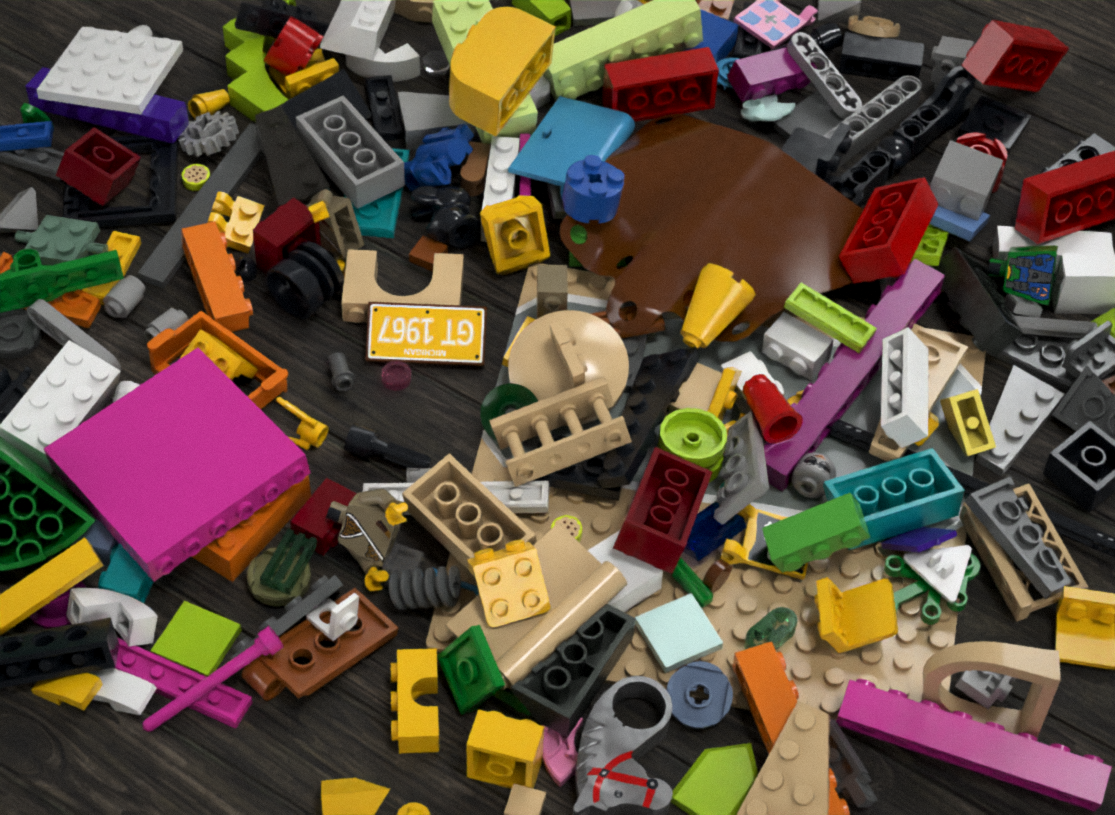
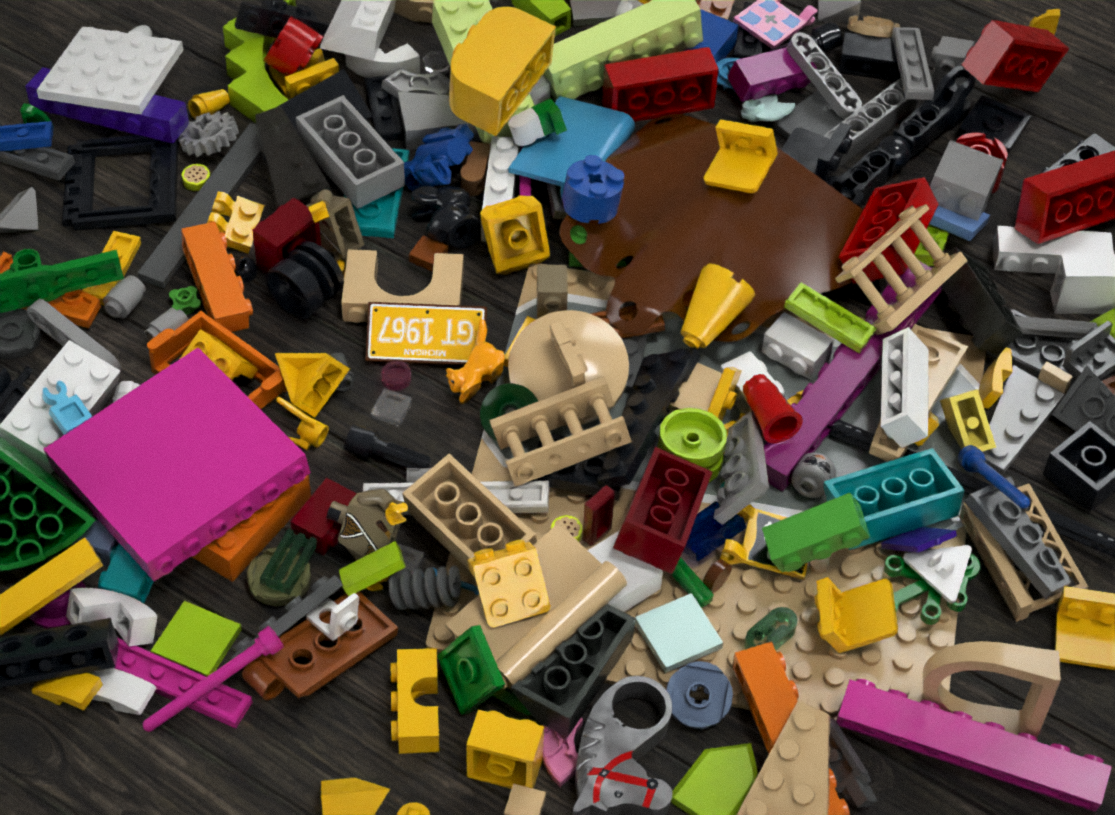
sand green plate [15,215,108,265] -> none
dark red brick [56,127,141,206] -> none
light grey bracket [955,670,1016,709] -> none
torso [988,245,1058,305] -> none
light grey tile [1005,294,1043,318] -> none
none -> medium azure plate [42,380,92,435]
none -> bright green plate [169,286,201,315]
none -> yellow slope [275,353,350,418]
none -> lime tile [339,541,406,596]
none -> clear tile [372,388,412,427]
none -> light grey tile [381,68,450,99]
none -> light orange animal [445,319,505,404]
none -> leg [508,98,567,146]
none -> dark red tile [583,485,614,546]
none -> yellow bracket [704,120,778,193]
none -> tan fence [835,204,968,335]
none -> light grey tile [892,27,934,100]
none -> blue piece [958,445,1030,509]
none -> yellow slope [979,347,1013,409]
none -> yellow tile [1029,9,1060,35]
none -> tan tile [1038,362,1073,395]

